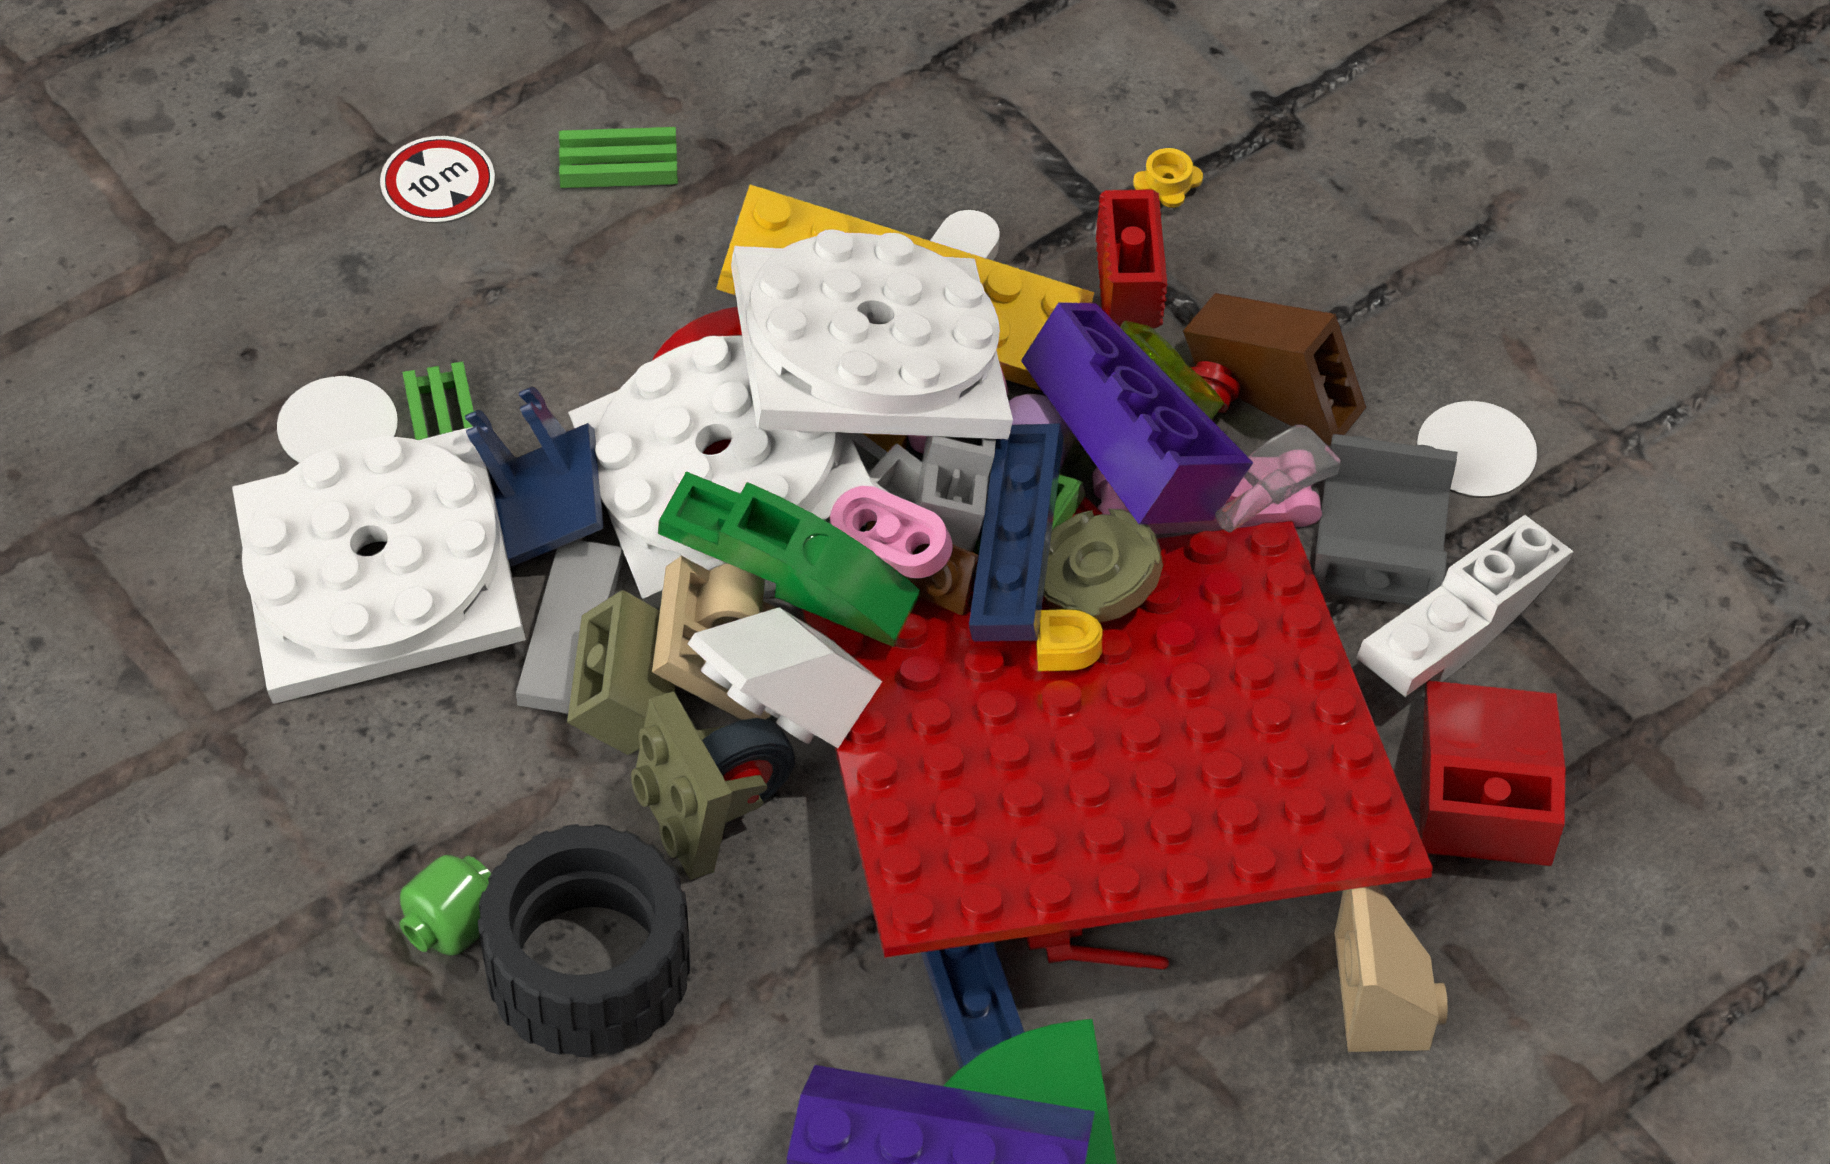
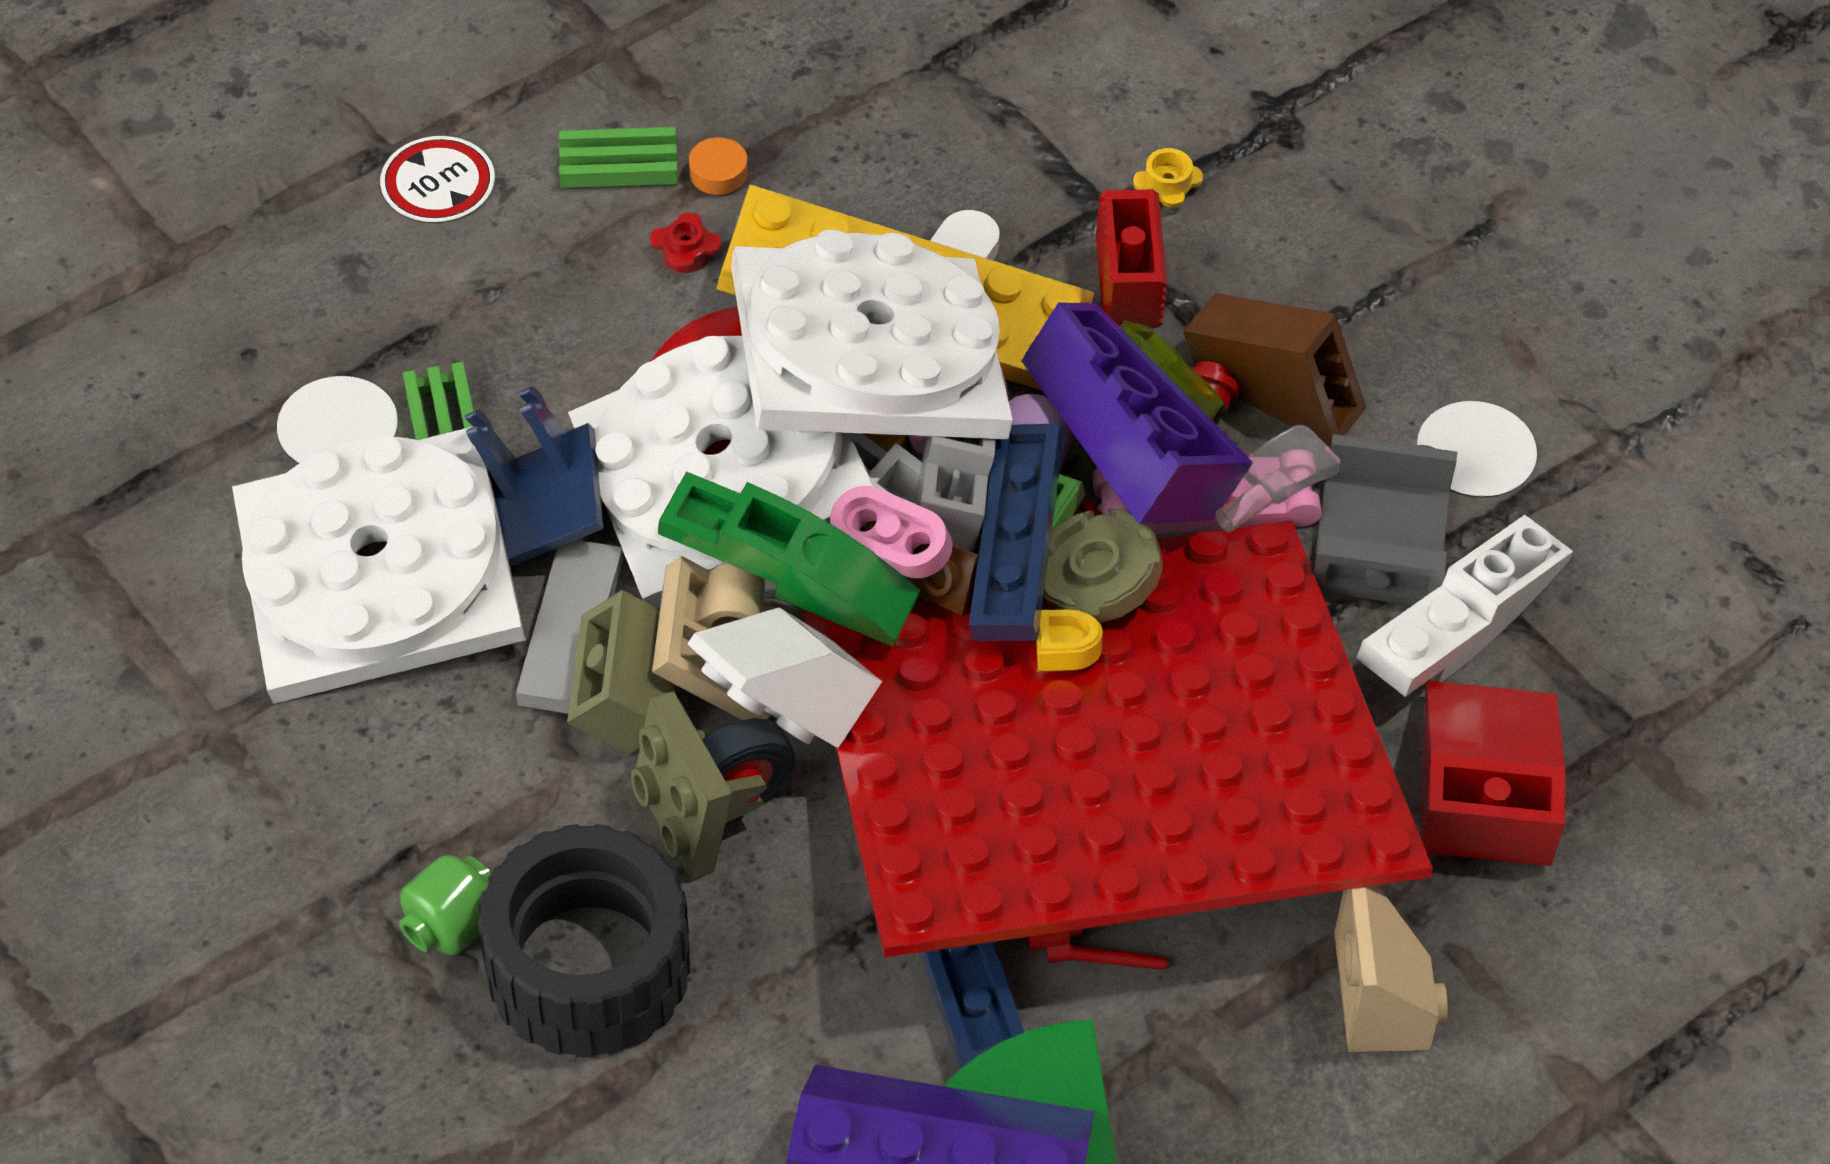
none -> red plate [650,212,721,273]
none -> orange tile [689,137,748,195]

